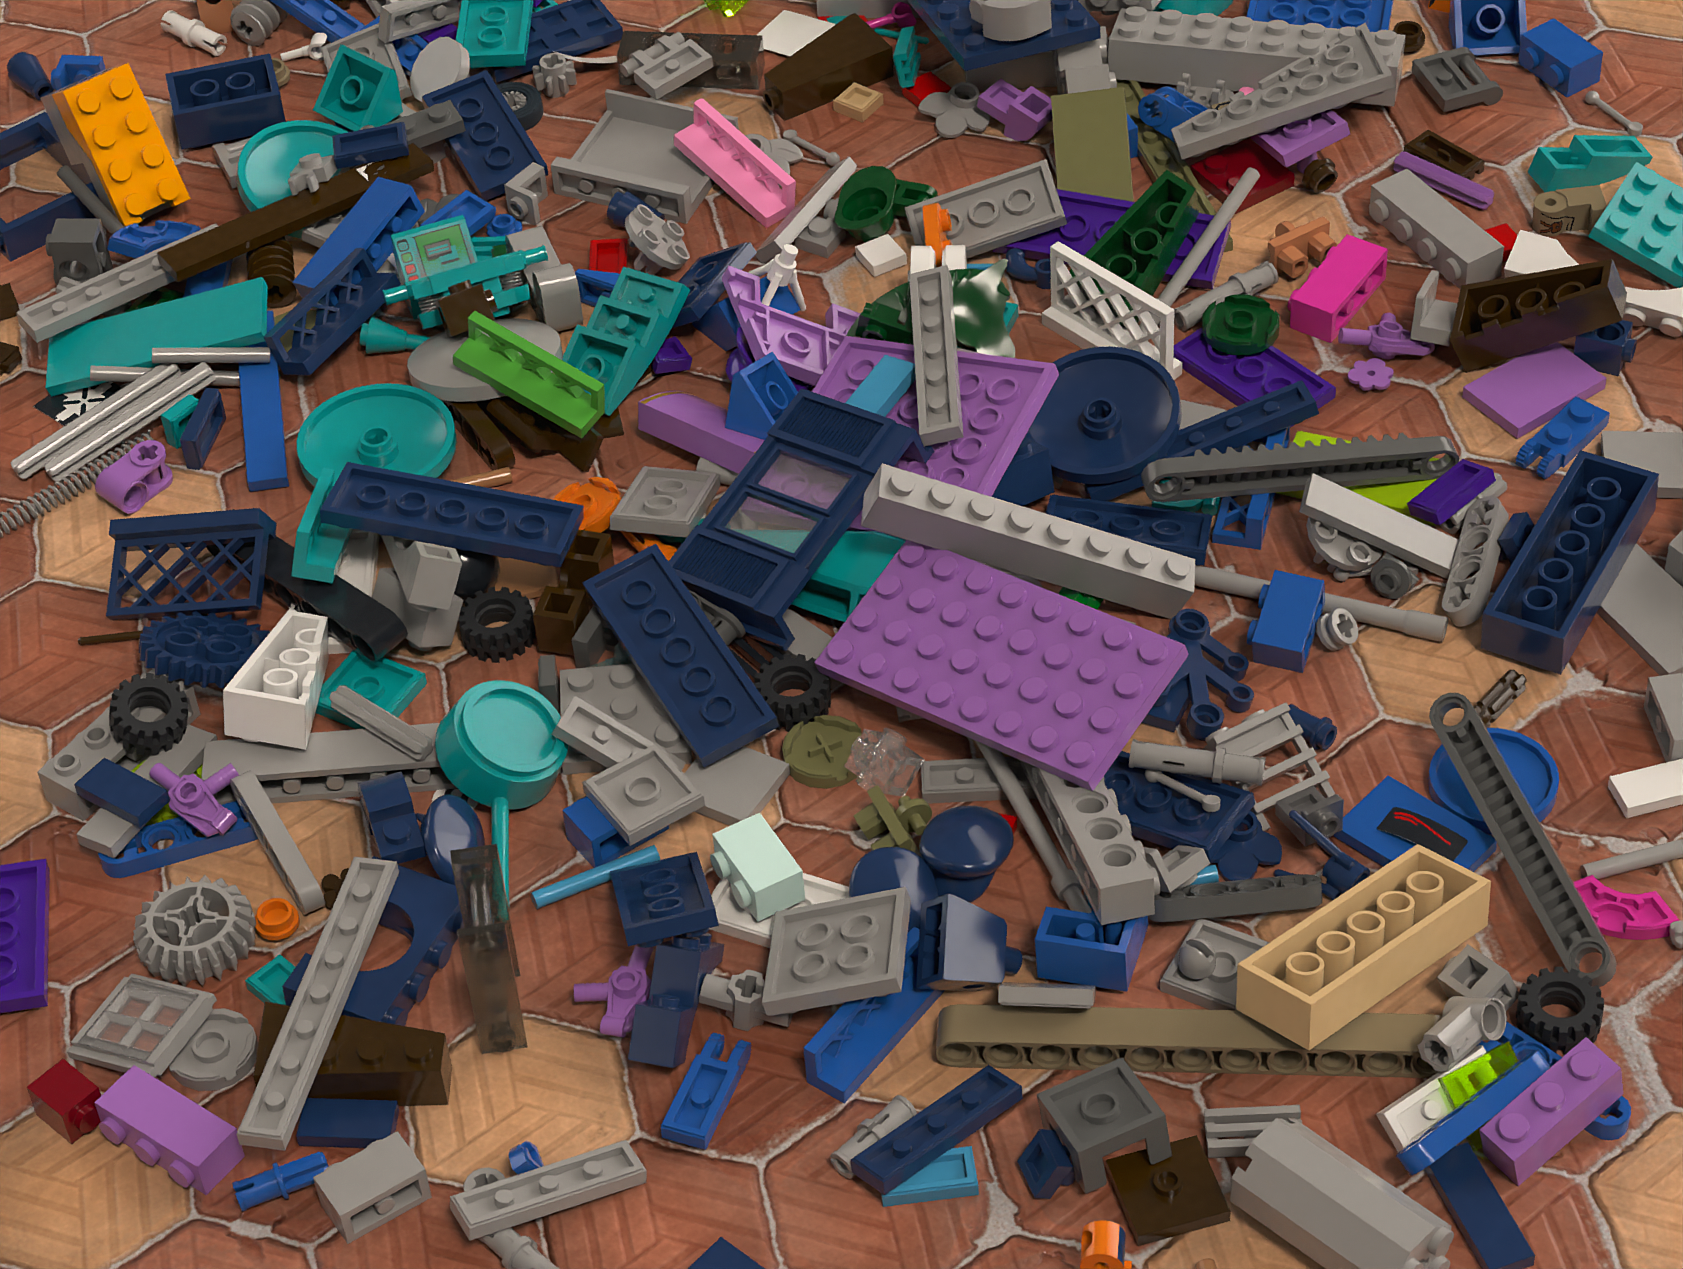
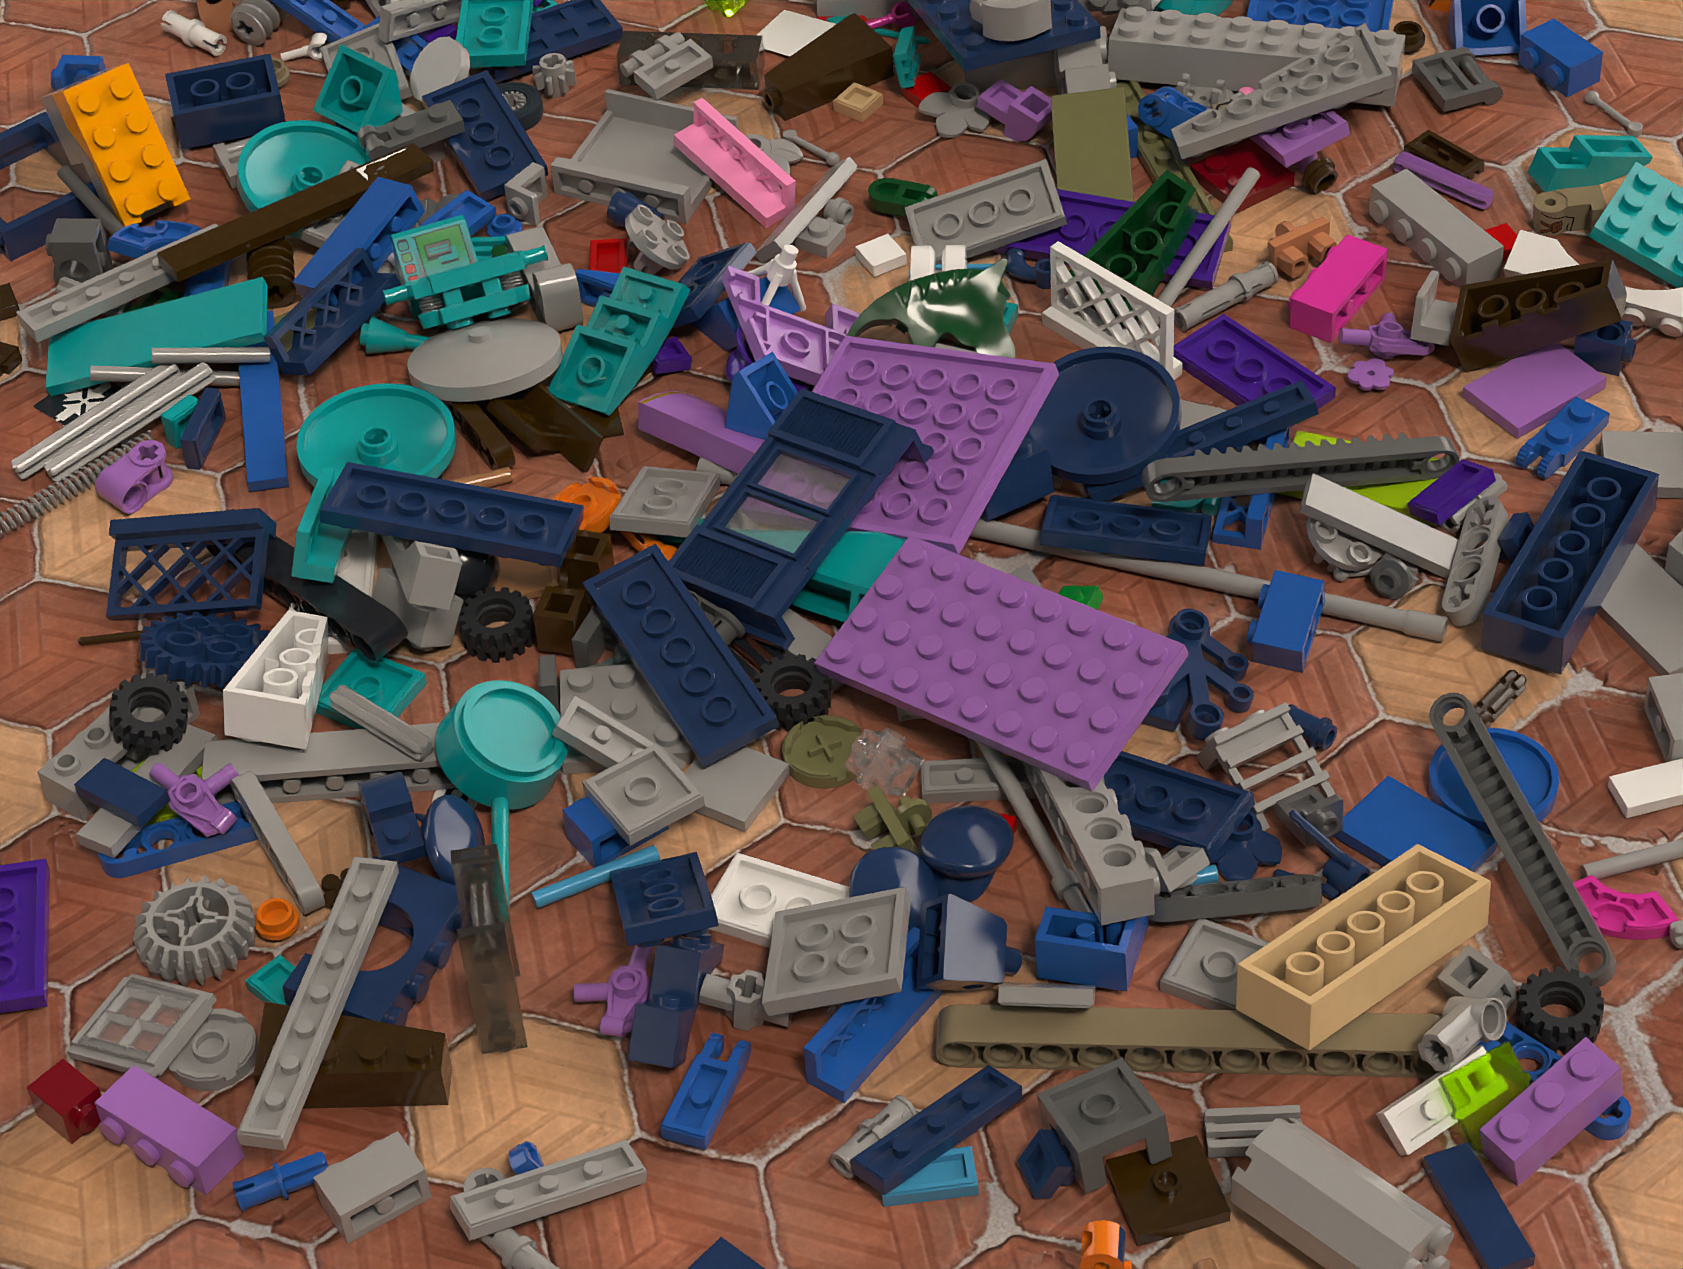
dark blue cone [7,52,53,100] -> none
light grey plate [288,153,337,196] -> none
dark blue tile [296,1098,399,1148] -> none
dark blue tile [332,122,409,169] -> none
dark brown brick [434,279,498,337] -> none
bright green fence [453,311,605,438] -> none
white sticker [553,51,623,63] -> none
light aqua brick [710,813,805,921] -> none
dark green piece [835,166,896,243] -> none
dark azure tile [845,355,916,417] -> none
dark green hinge [855,301,914,345] -> none
light grey brick [861,463,1195,619] -> none
light grey plate [909,265,964,446] -> none
orange plate [923,203,952,267] -> none
light grey pin [1129,739,1266,786] -> none
light grey hinge [1145,769,1221,812] -> none
light grey hinge [1179,938,1216,979] -> none
dark green tile [1202,295,1279,355] -> none
light grey bush [1317,608,1358,651] -> none
black sticker [1377,807,1468,861] -> none
blue beam [1396,1049,1551,1176] -> none

